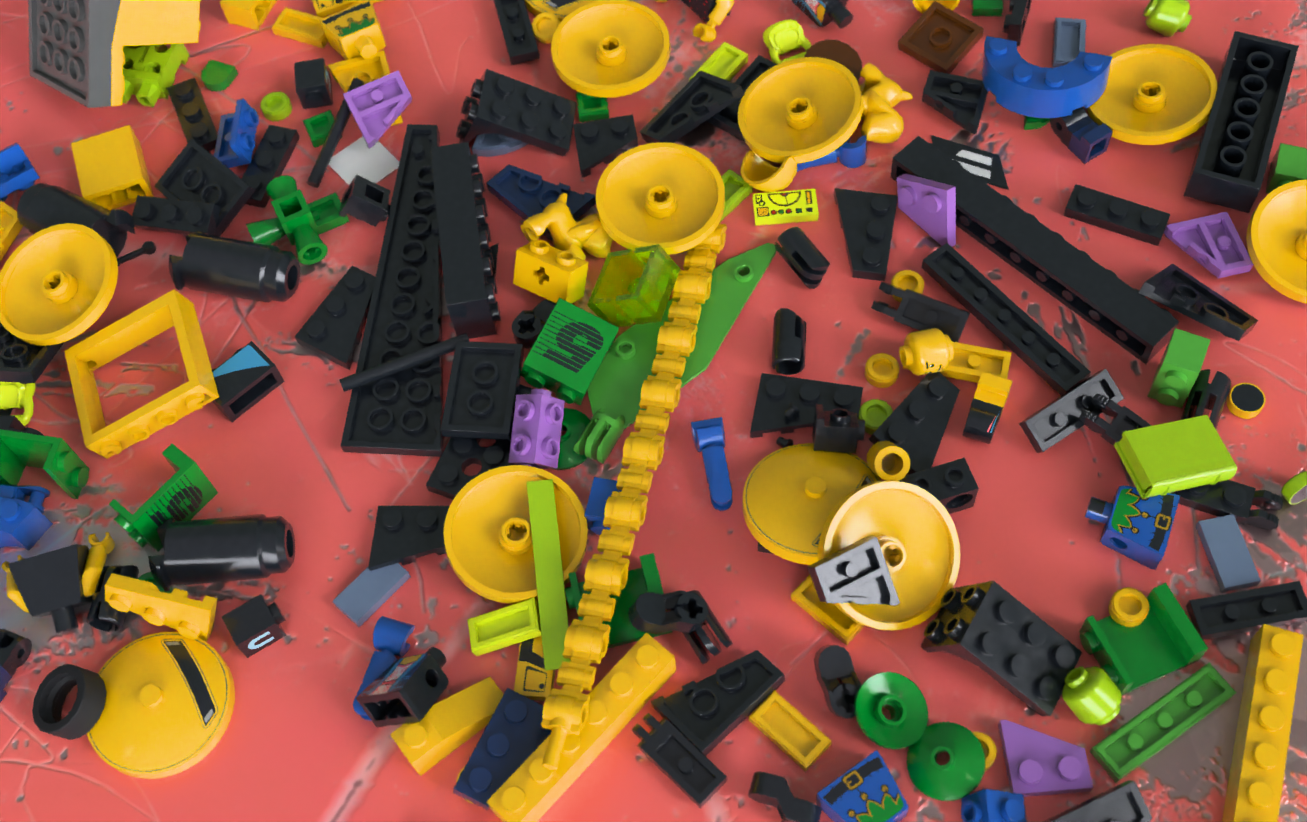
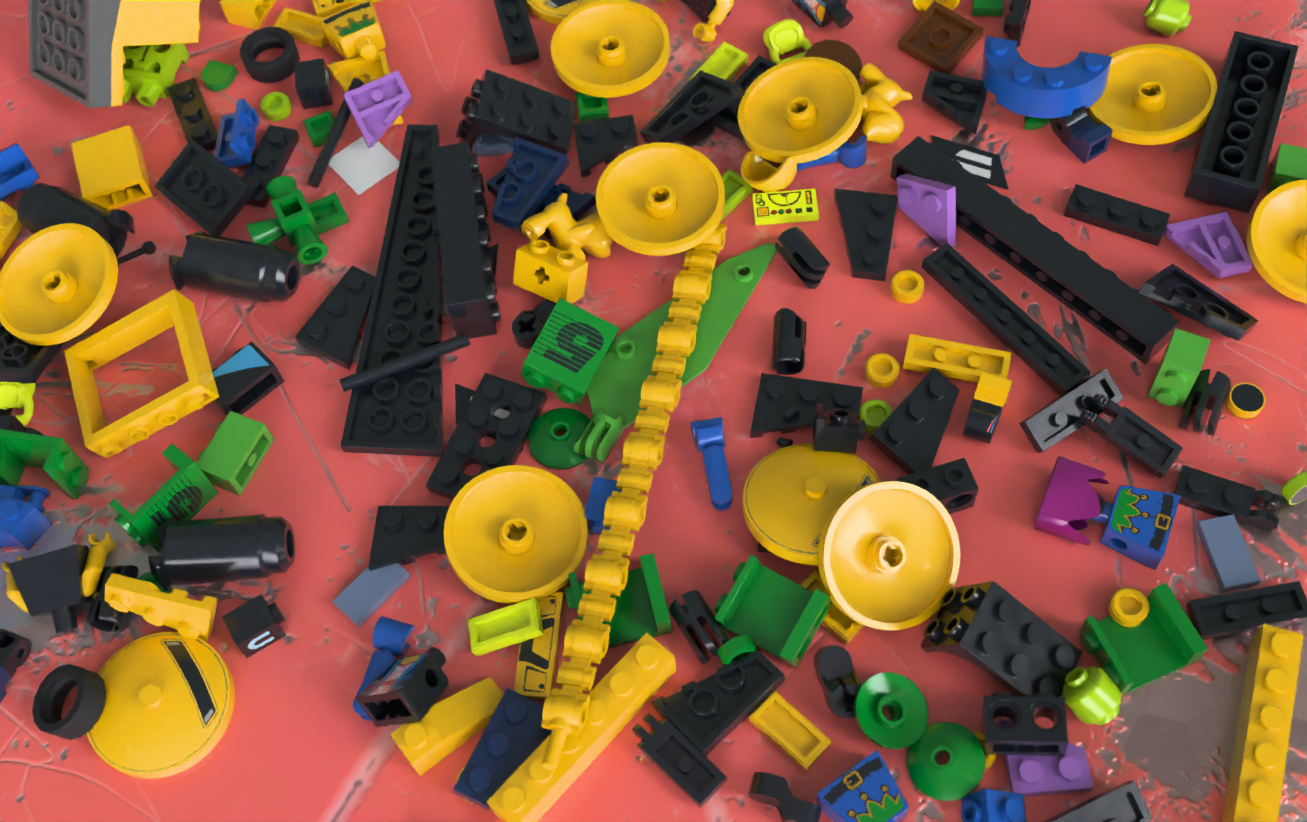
black plate [132,195,221,235] -> none
black brick [339,174,391,227] -> none
black plate [441,341,524,440] -> none
medium lavender brick [508,389,565,469] -> none
lime sticker [526,479,571,671] -> none
yellow tile [531,12,561,44] -> none
clear neon green piece [587,244,681,327] -> none
black piece [628,591,708,634] -> none
wing [807,536,900,606] -> none
yellow brick [867,441,910,481] -> none
black hinge [871,281,970,342] -> none
yellow head [899,328,954,376] -> none
sand blue tile [1052,17,1086,68] -> none
bright green tile [1090,663,1237,783] -> none
lime piece [1114,415,1237,499] -> none
none -> bright green brick [197,411,274,496]
none -> black tyre [240,27,300,83]
none -> dark blue wing [492,137,570,232]
none -> green panel [714,555,832,668]
none -> green tile [717,635,757,666]
none -> black brick [982,692,1068,756]
none -> magenta piece [1034,456,1110,546]

